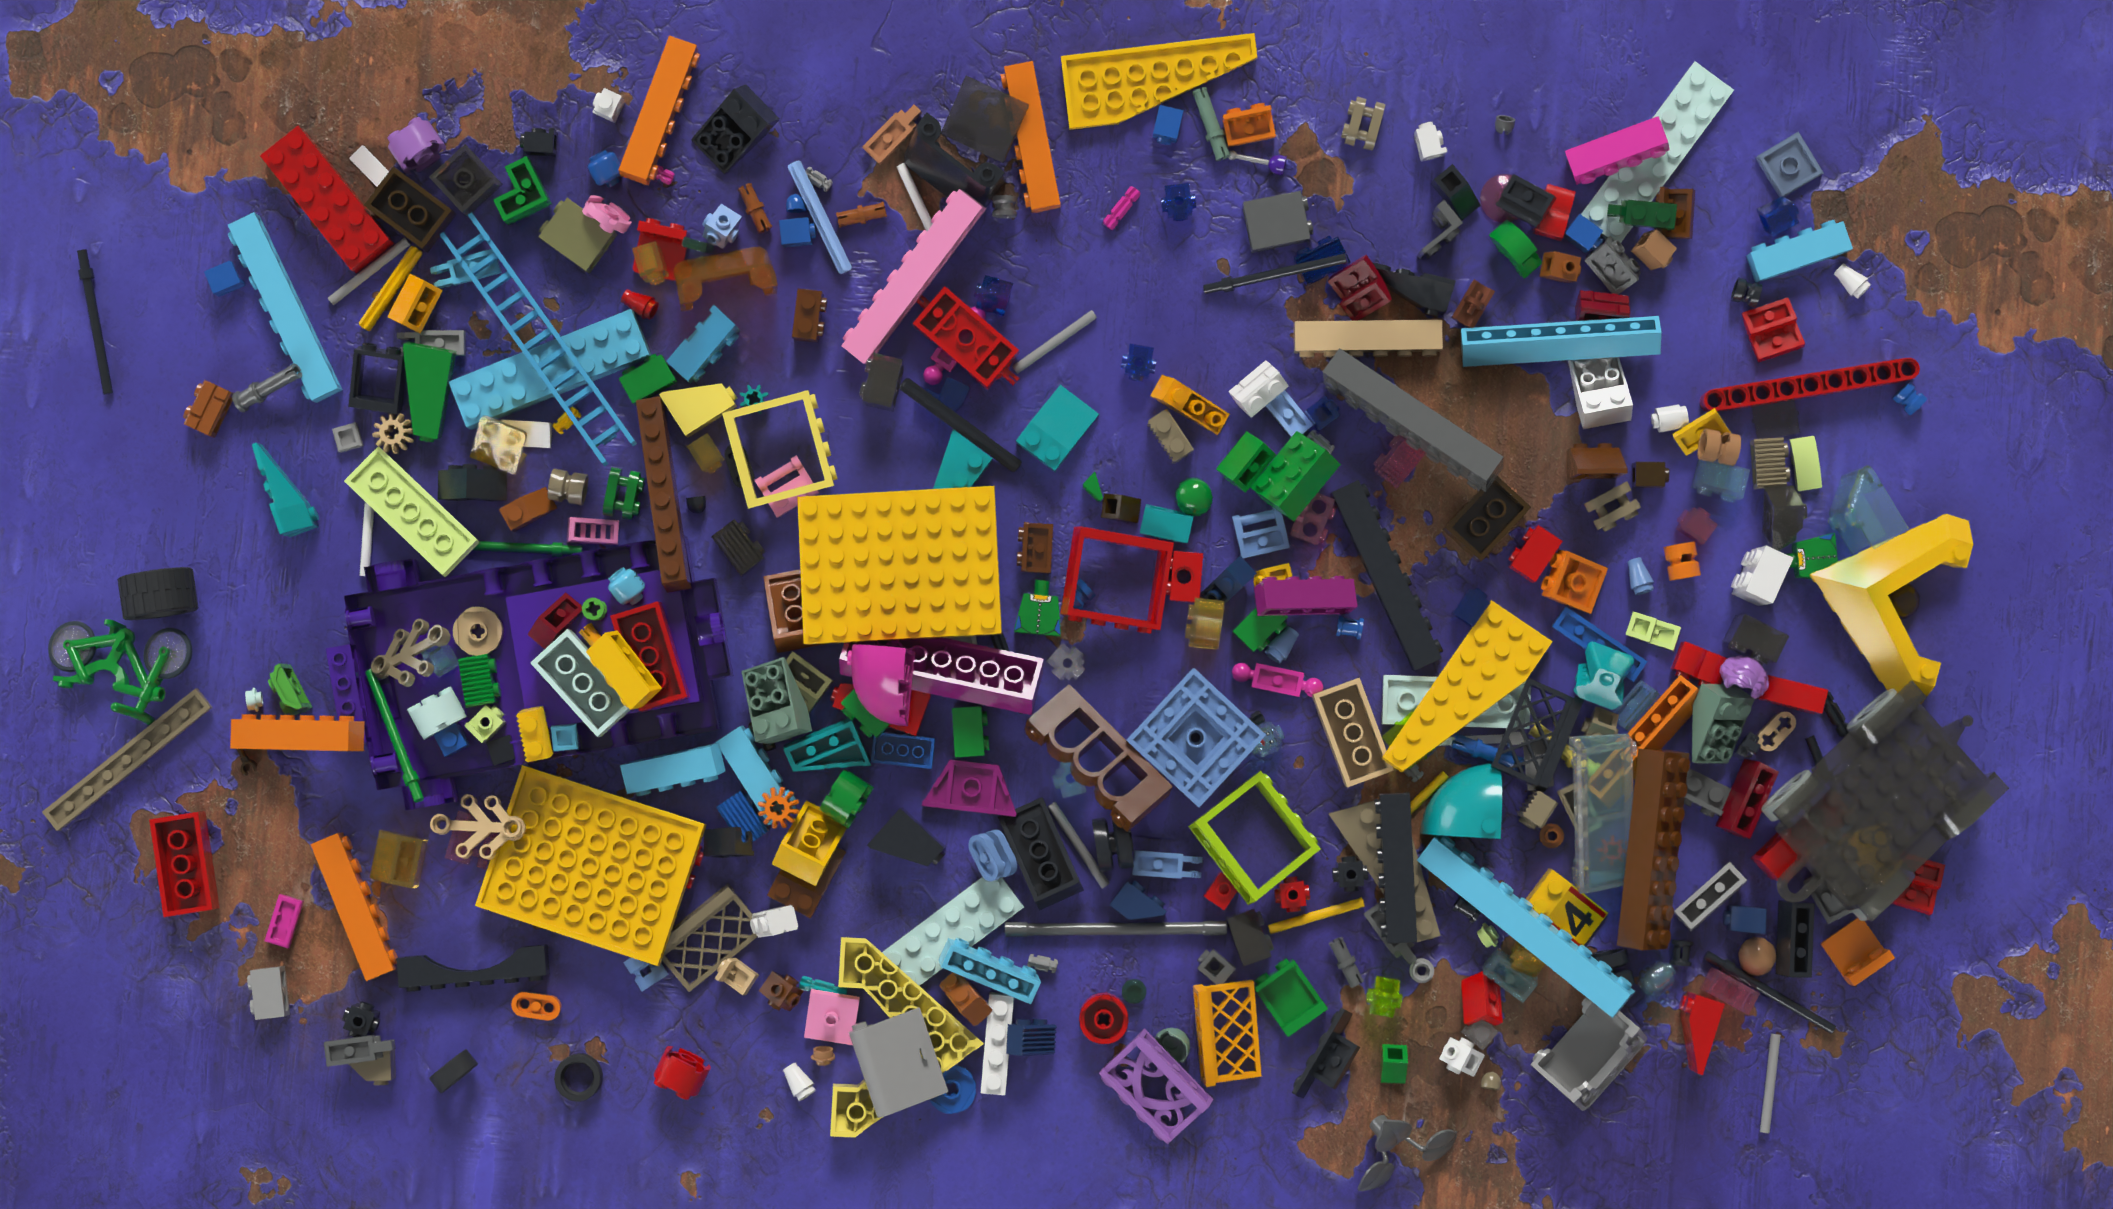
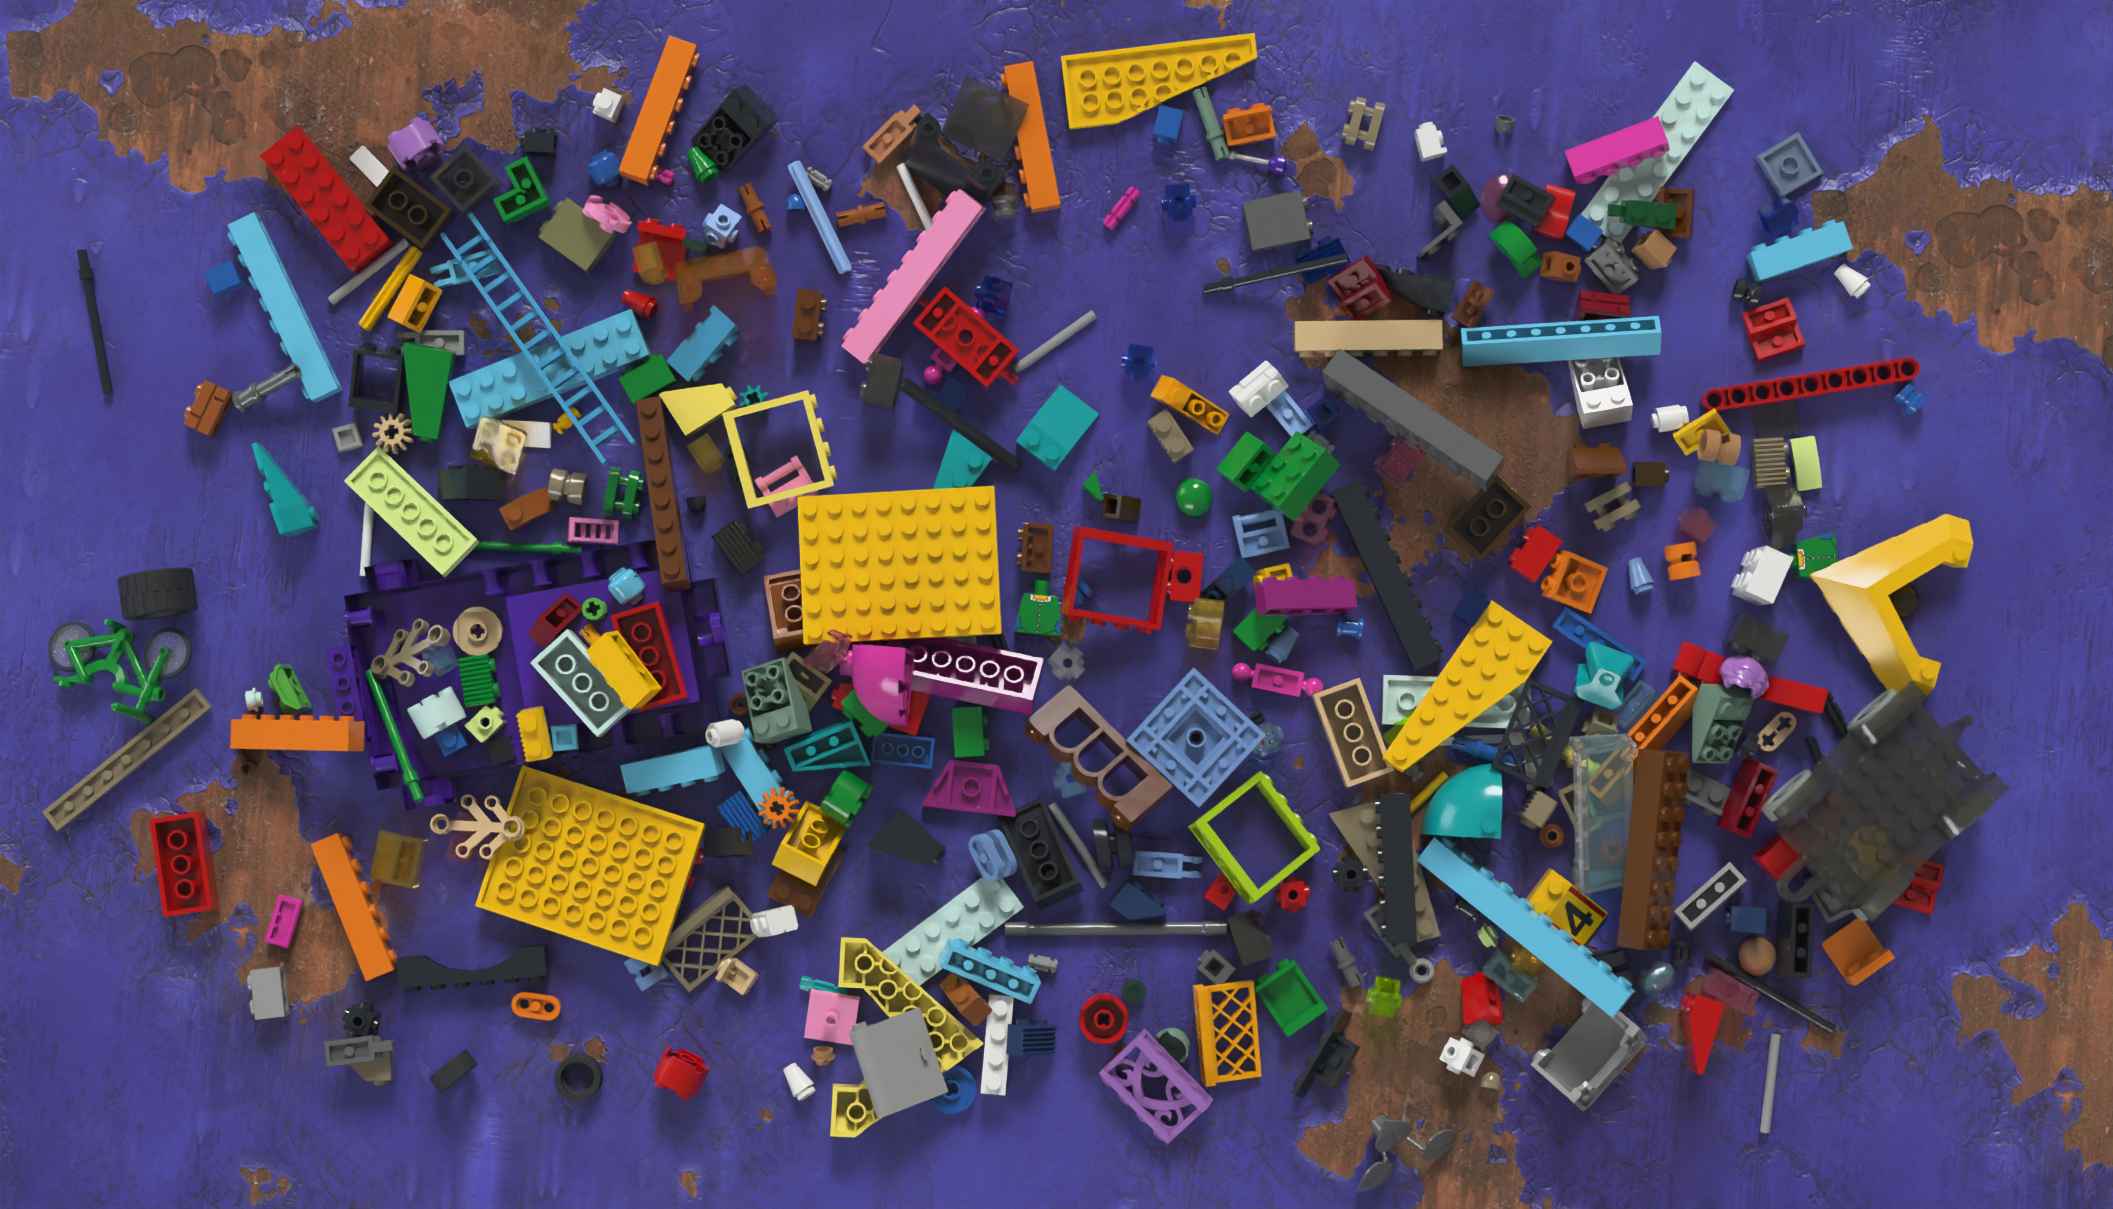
reddish brown brick [759,971,804,1011] -> none
blue brick [779,217,816,248] -> none
teal hinge [1140,504,1193,544] -> none
yellow bar [1268,897,1365,934] -> none
green brick [1380,1044,1408,1084] -> none
yellowish green slope [1626,612,1682,651] -> none
clear light blue windscreen [1827,465,1909,554] -> none
none -> green cone [686,147,719,184]
none -> white brick [705,719,744,748]
none -> reddish brown plate [728,693,750,717]
none -> clear pink hinge [803,630,852,674]

